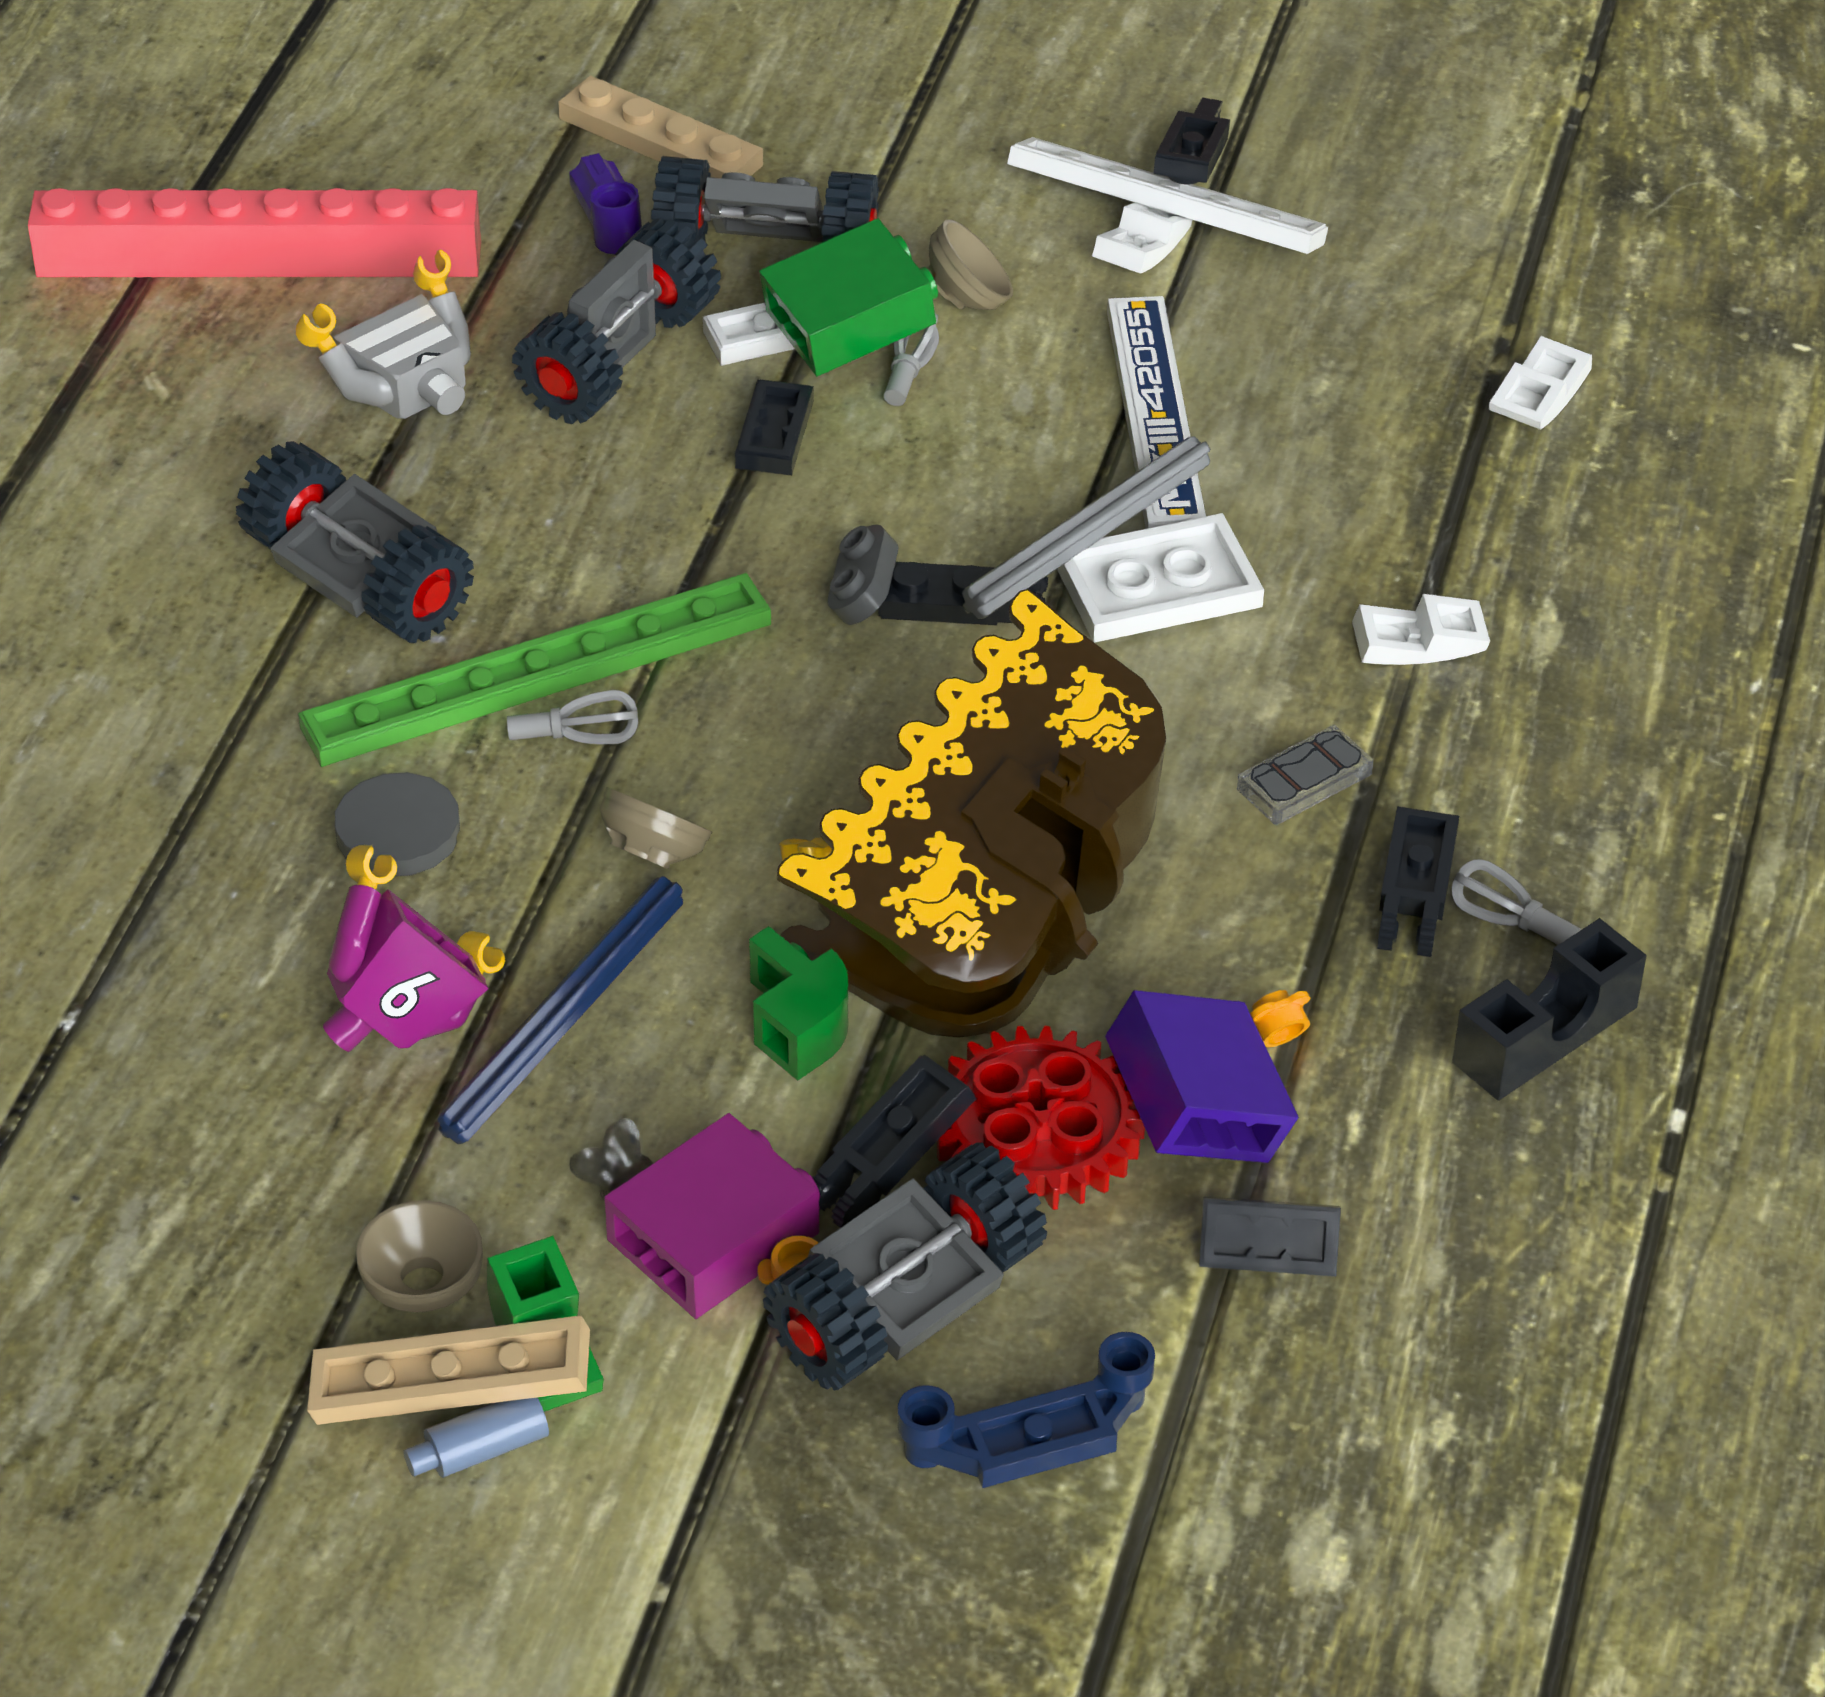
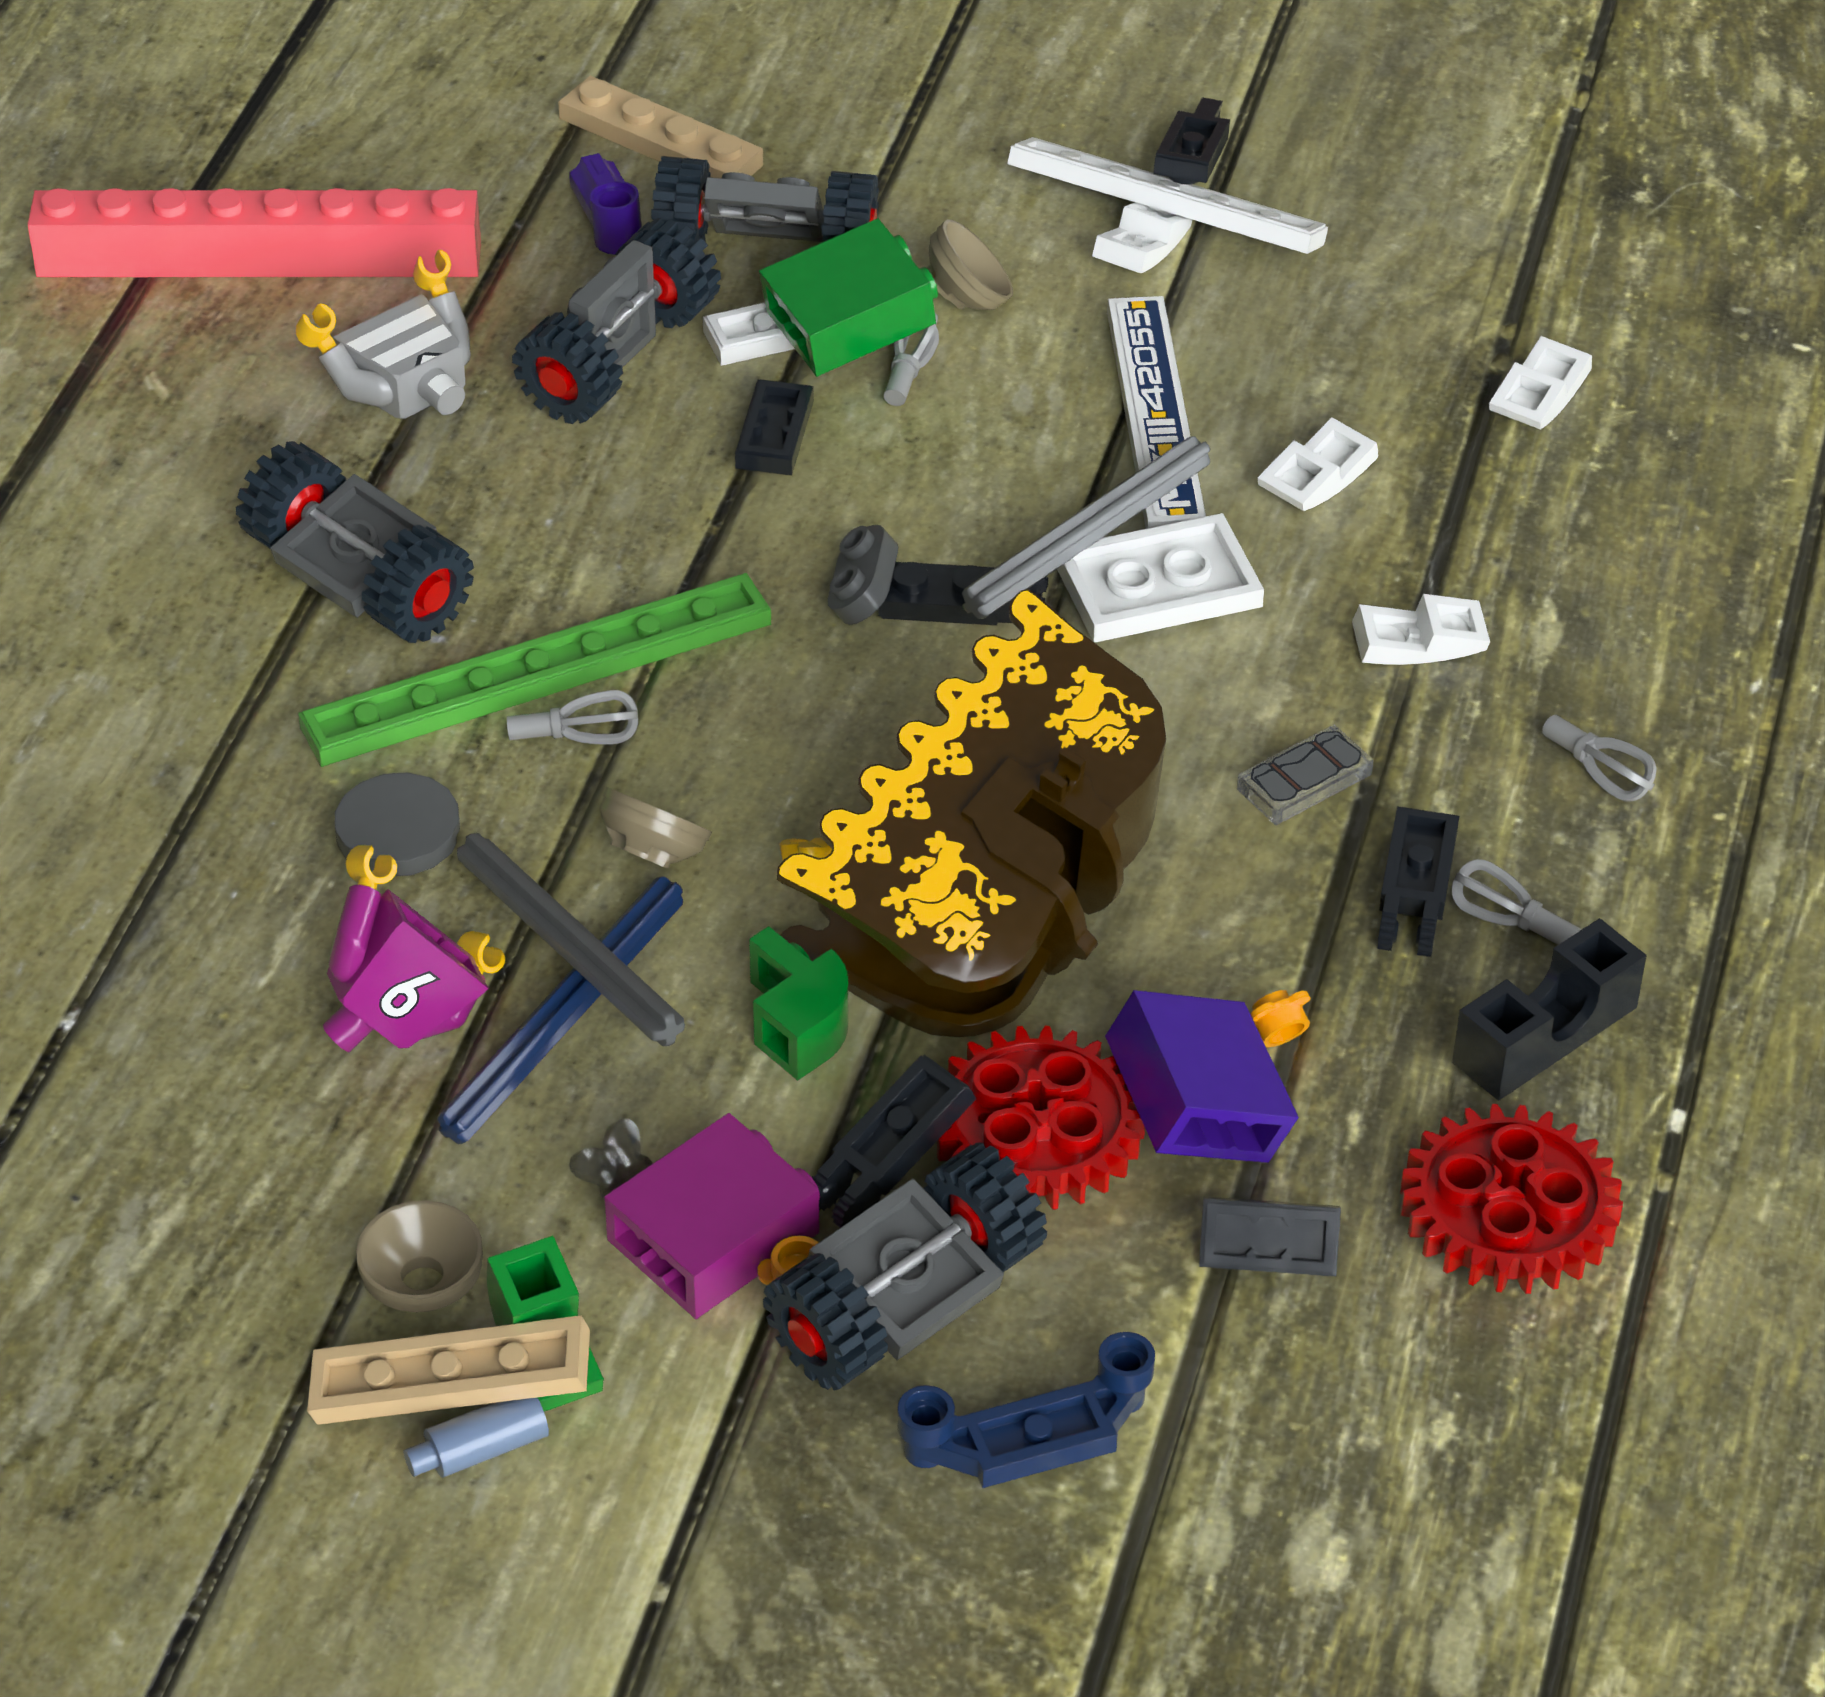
none -> dark grey axle [457,833,685,1046]
none -> white slope [1258,417,1378,511]
none -> red gear [1400,1104,1623,1294]
none -> light grey piece [1542,714,1656,802]

